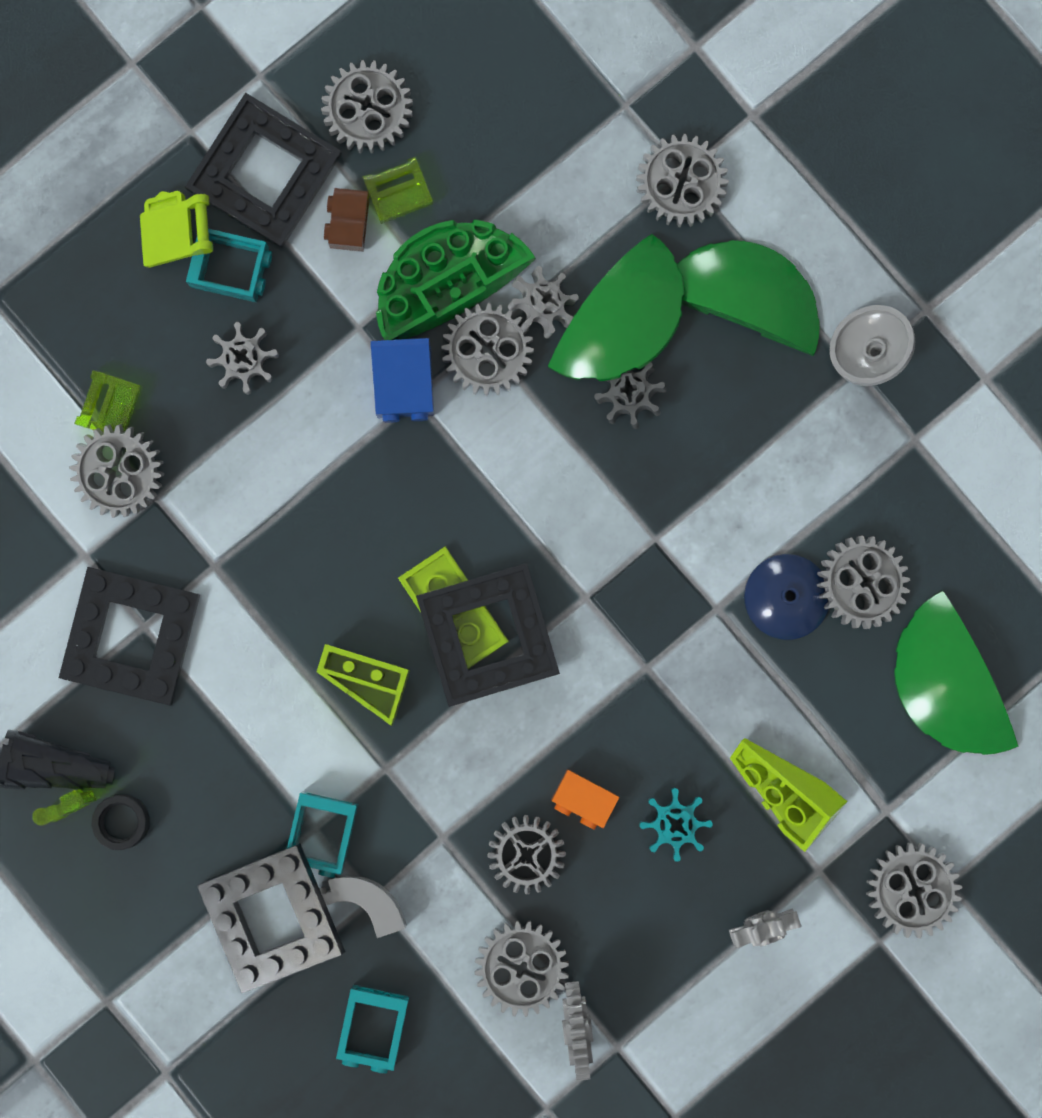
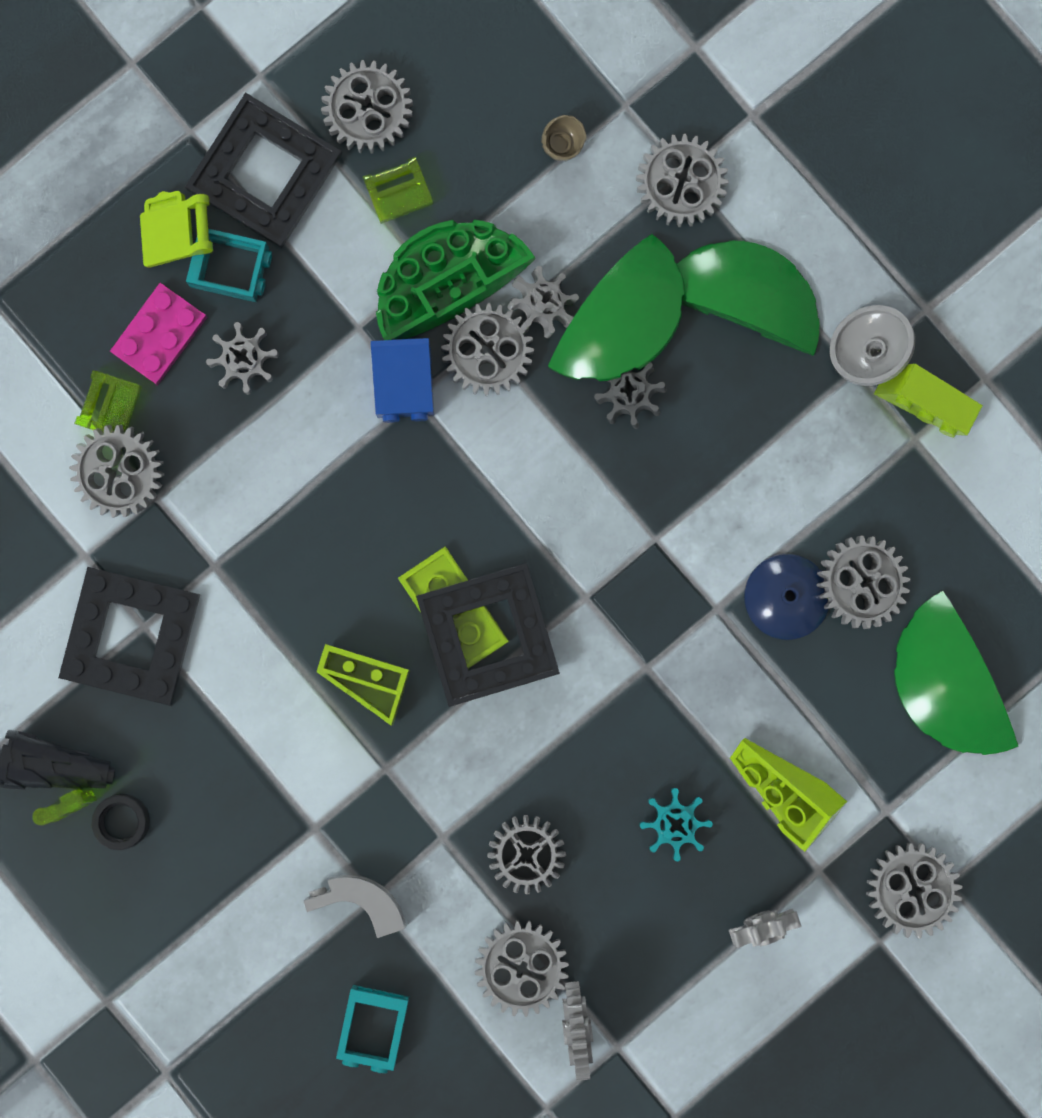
plate [197,843,346,993] -> none
teal window [287,792,359,878] -> none
reddish brown brick [324,188,370,252] -> none
orange brick [551,769,619,830] -> none
none -> dark pink plate [110,283,207,386]
none -> dark tan hair [541,115,587,162]
none -> lime wedge [874,364,983,438]

